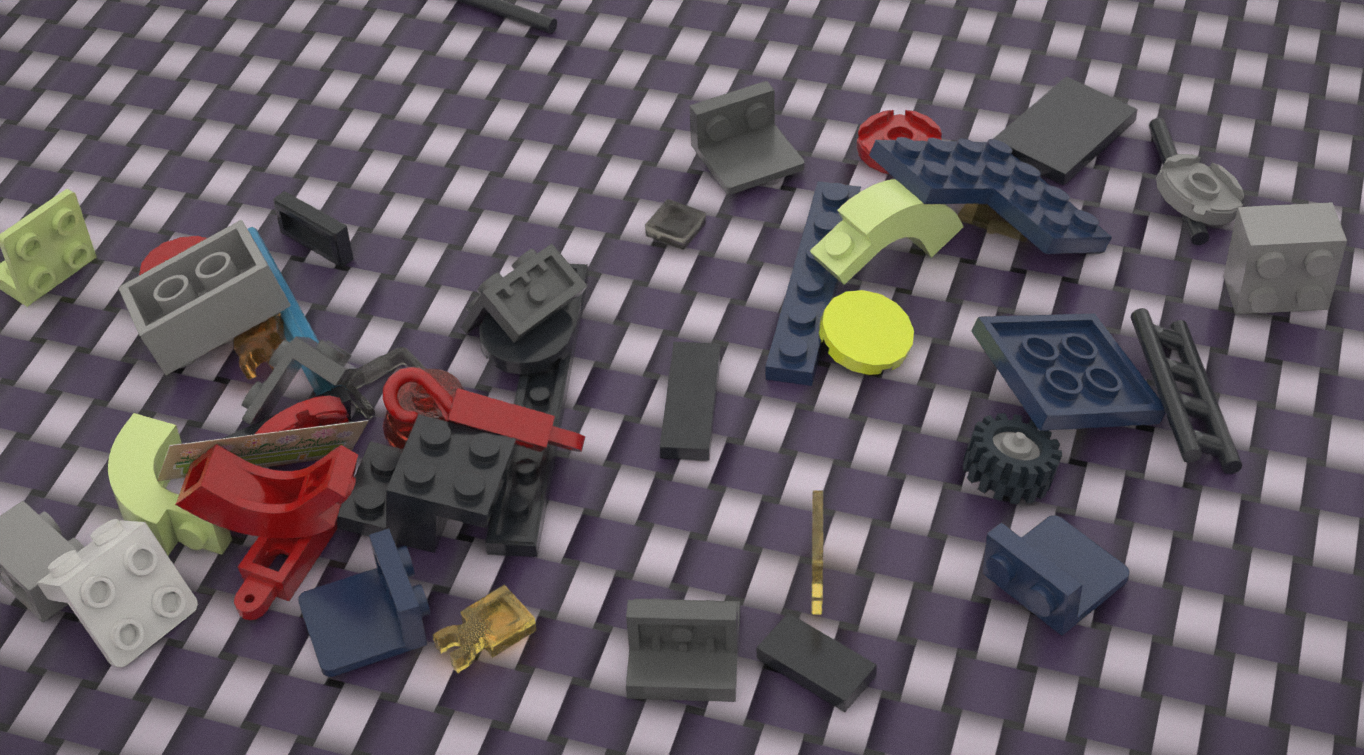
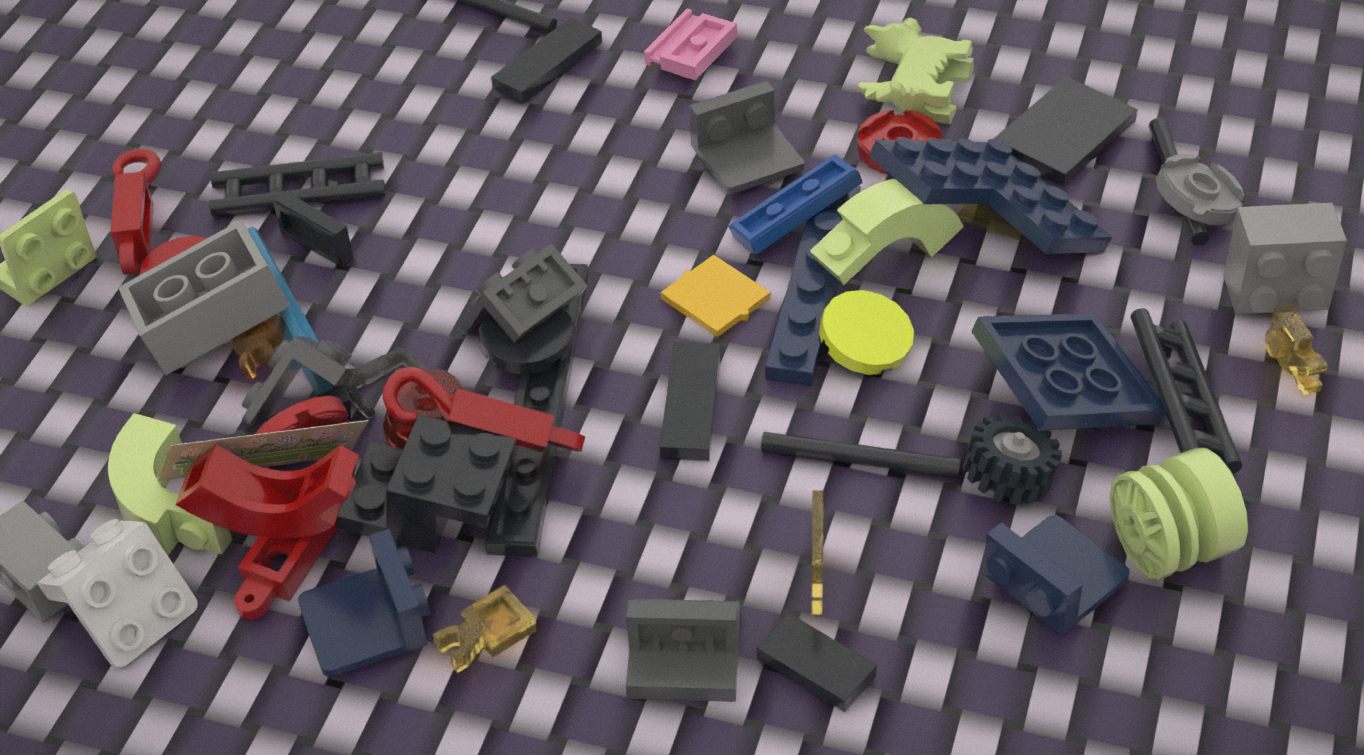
clear smoke tile [645,199,706,250] -> none
none -> red piece [110,149,161,275]
none -> black bar [209,152,386,217]
none -> black tile [491,17,602,103]
none -> bright pink plate [644,9,737,80]
none -> yellow piece [660,255,771,338]
none -> blue tile [728,154,863,255]
none -> black bar [761,432,961,478]
none -> yellowish green animal [857,18,974,125]
none -> yellowish green wheel [1109,448,1248,580]
none -> clear yellow plate [1265,305,1328,395]

